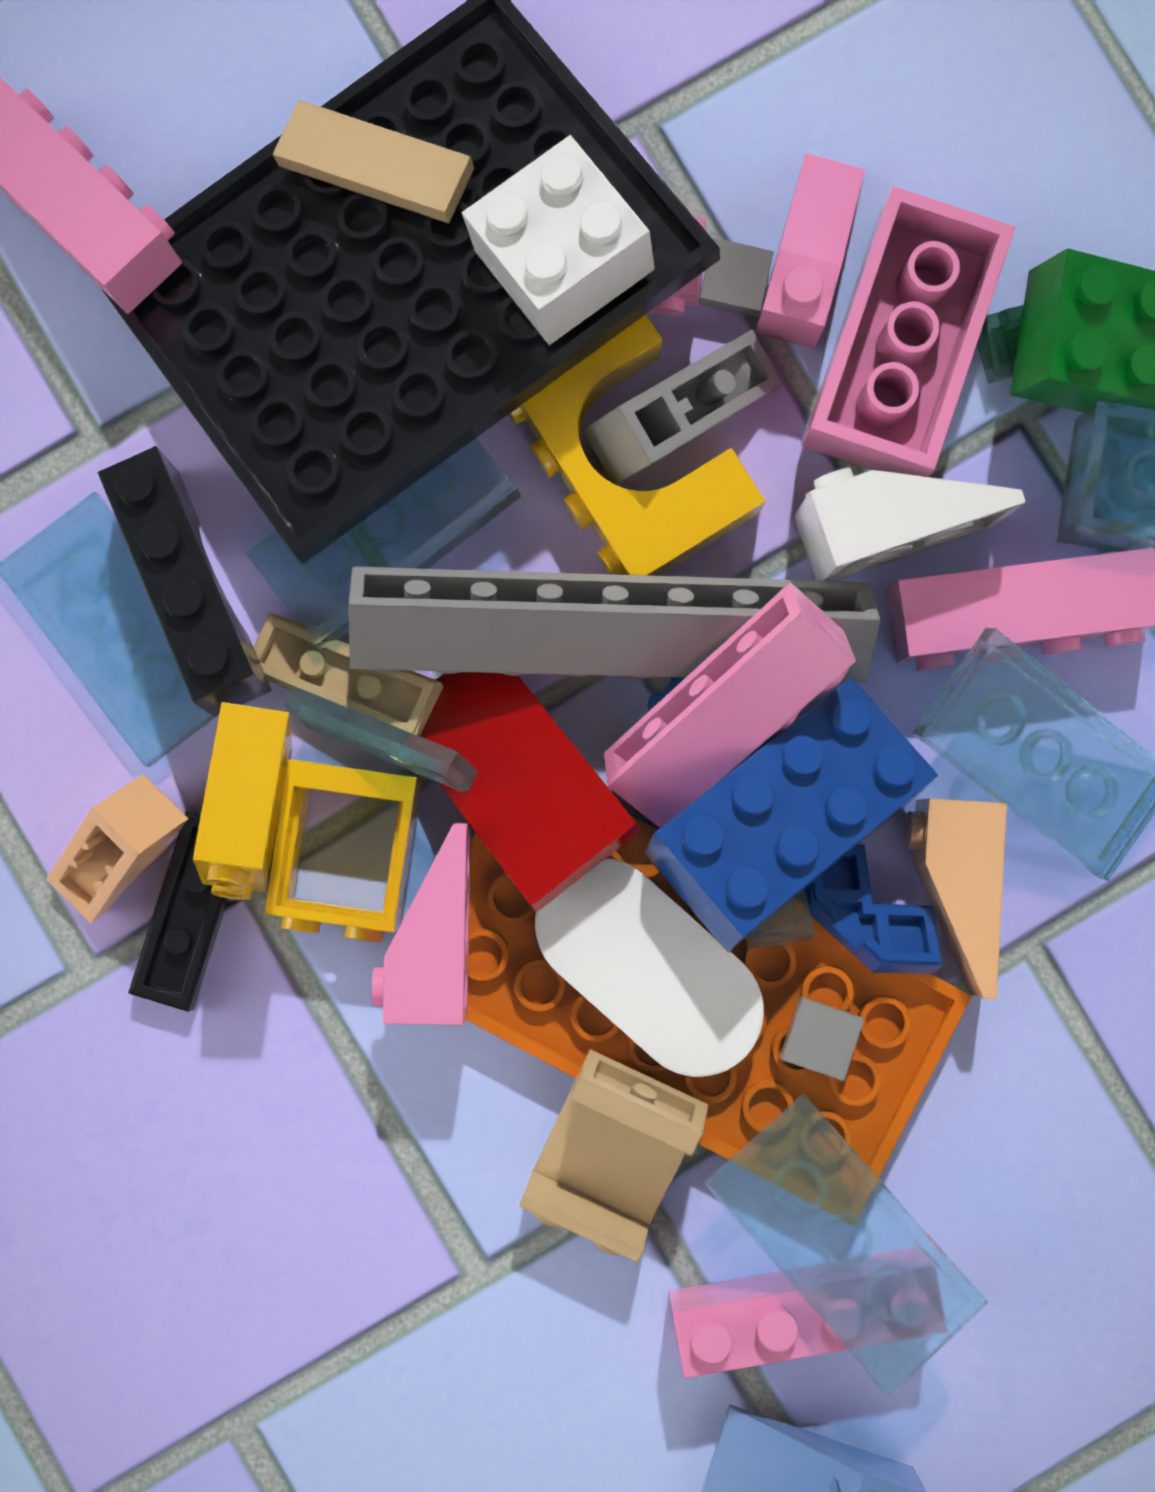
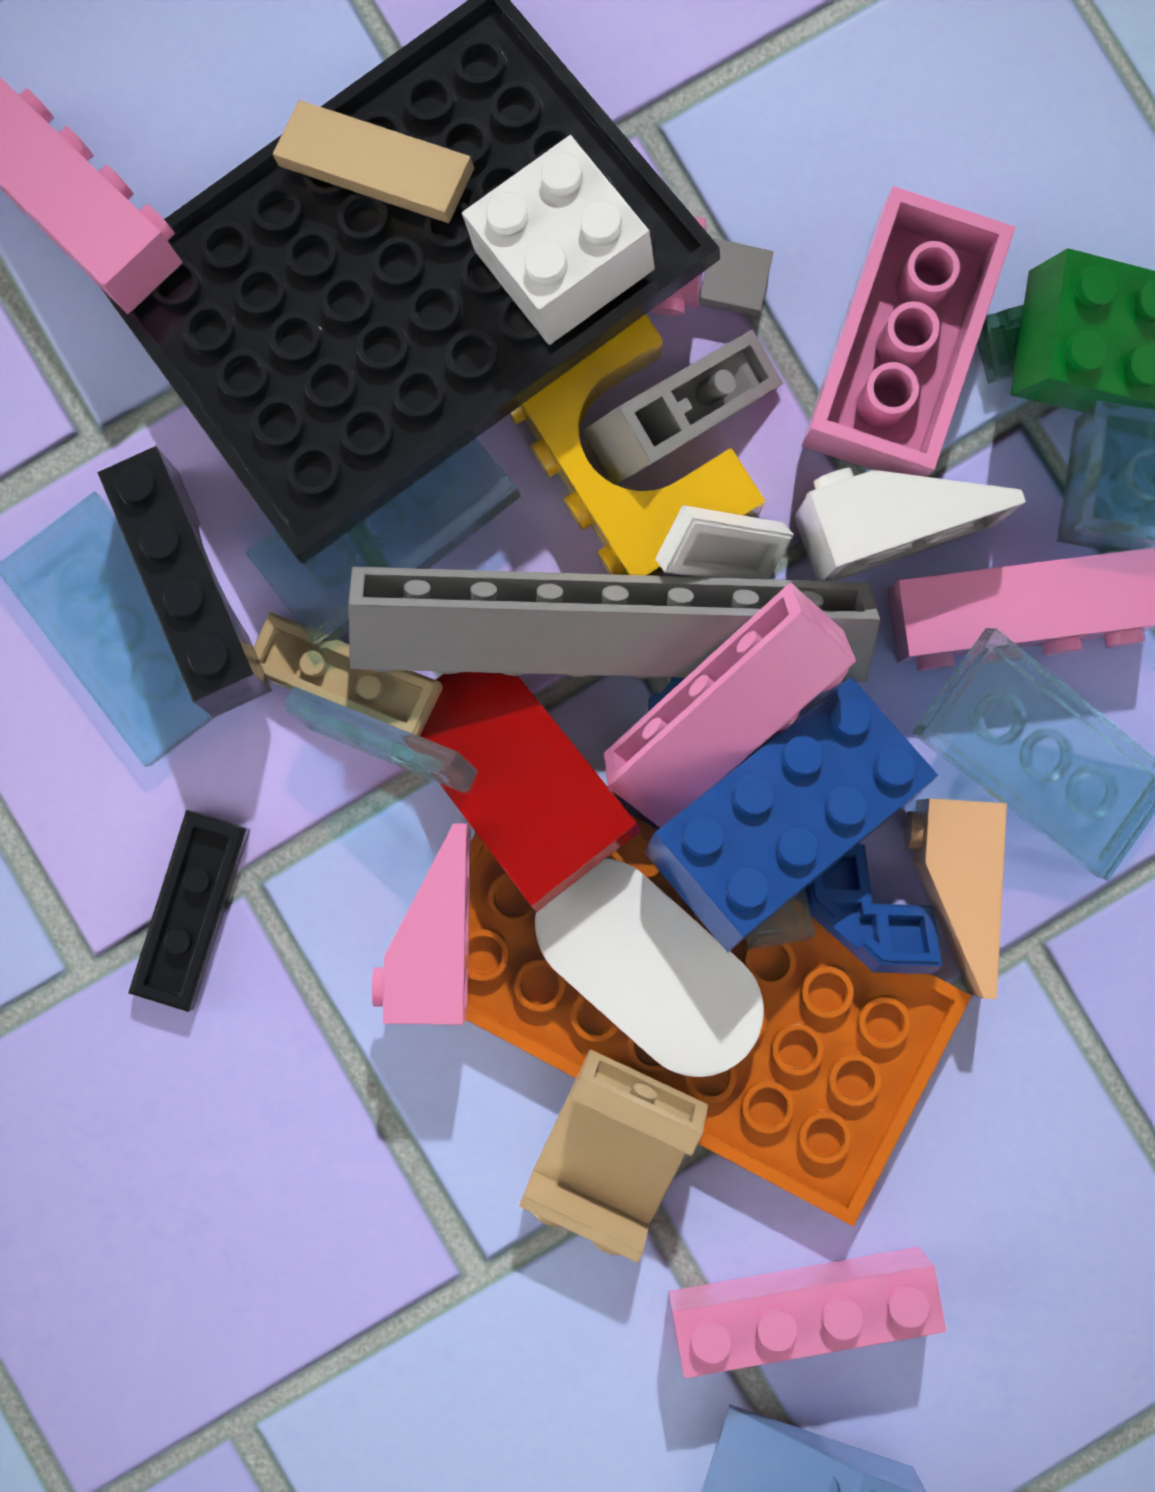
light nougat arch [46,774,189,924] -> none
yellow window [193,702,292,900] -> none
yellow window [264,759,422,942] -> none
clear light blue tile [704,1093,989,1396] -> none
bright pink slope [755,153,865,349] -> none
light grey tile [779,995,864,1081] -> none
none -> white tile [655,505,794,579]

